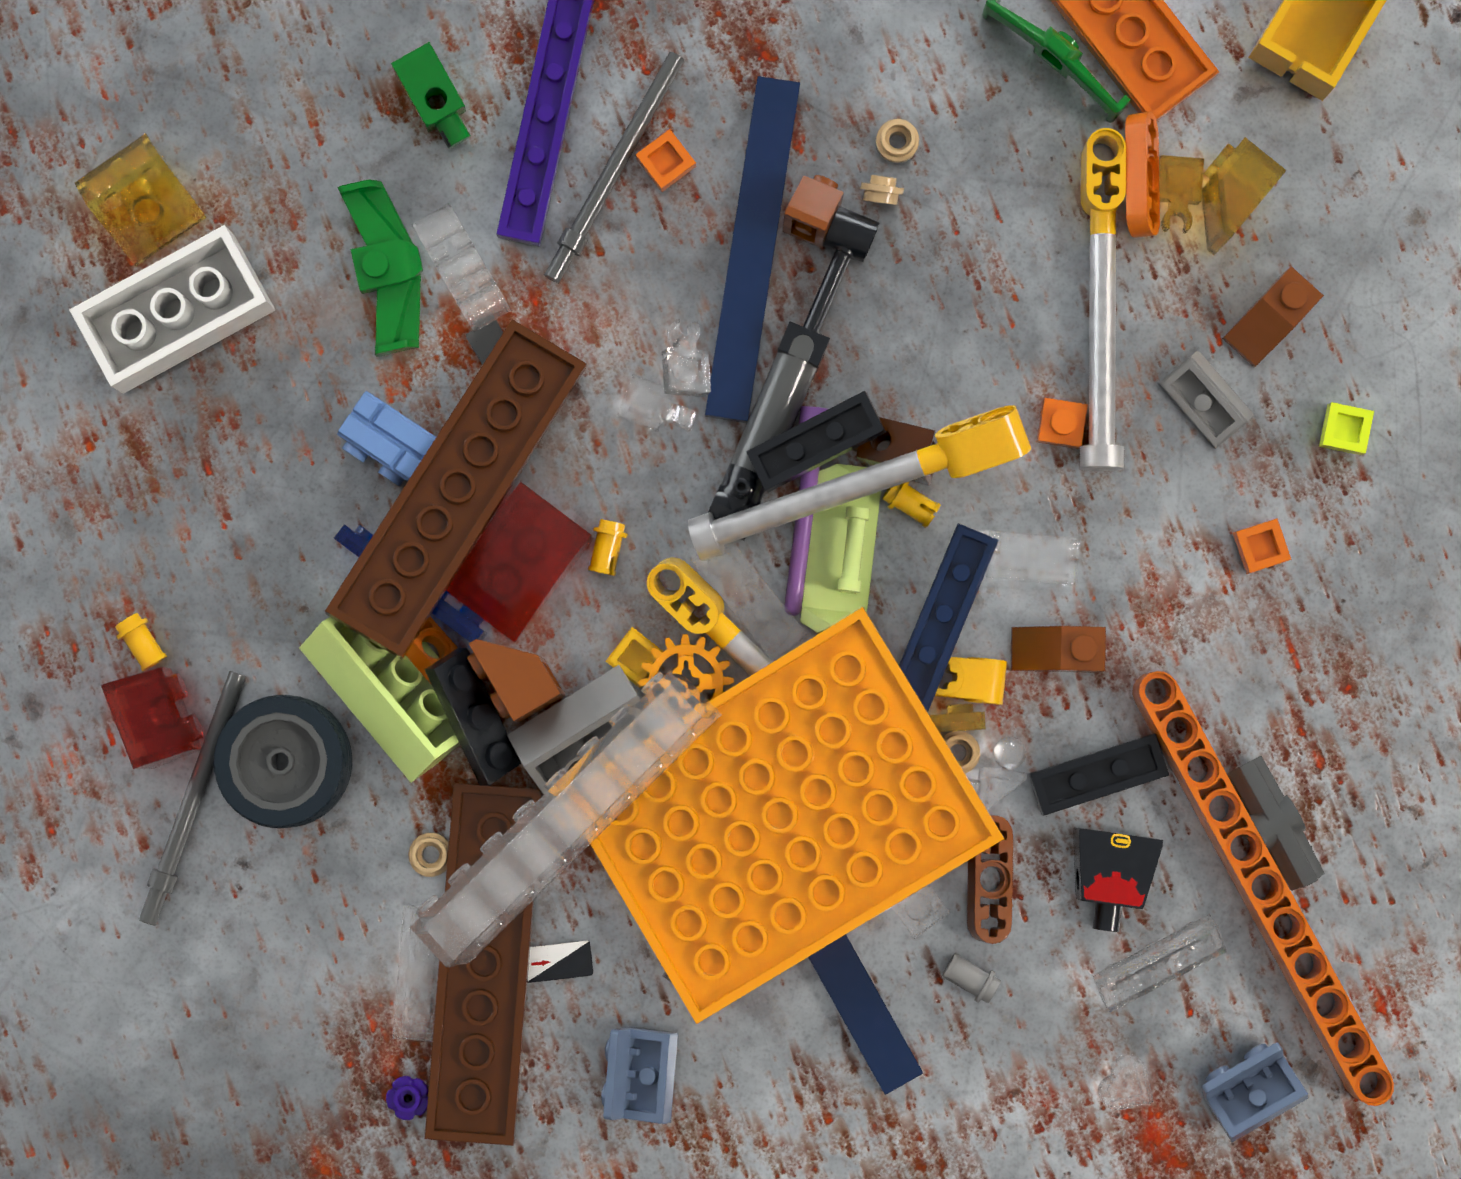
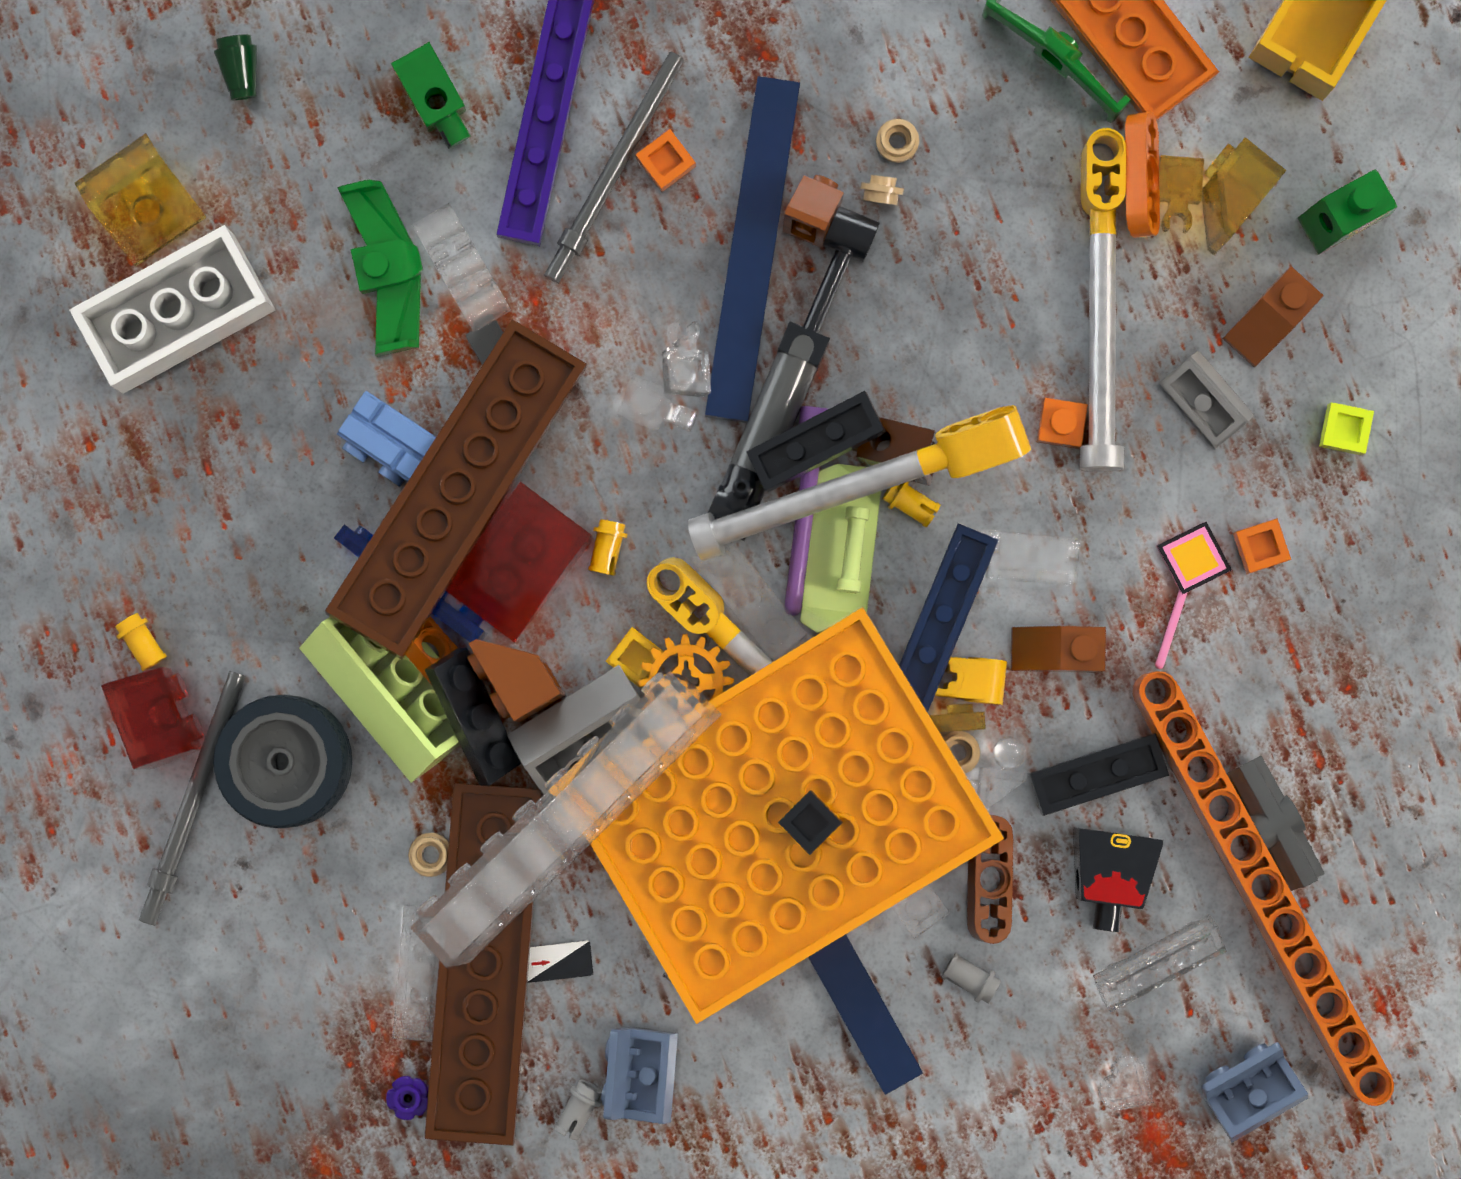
none -> dark green cone [214,34,257,101]
none -> light grey pin [554,1079,602,1140]
none -> black plate [778,790,843,855]
none -> piece [1155,522,1232,669]
none -> green torso [1298,169,1397,255]

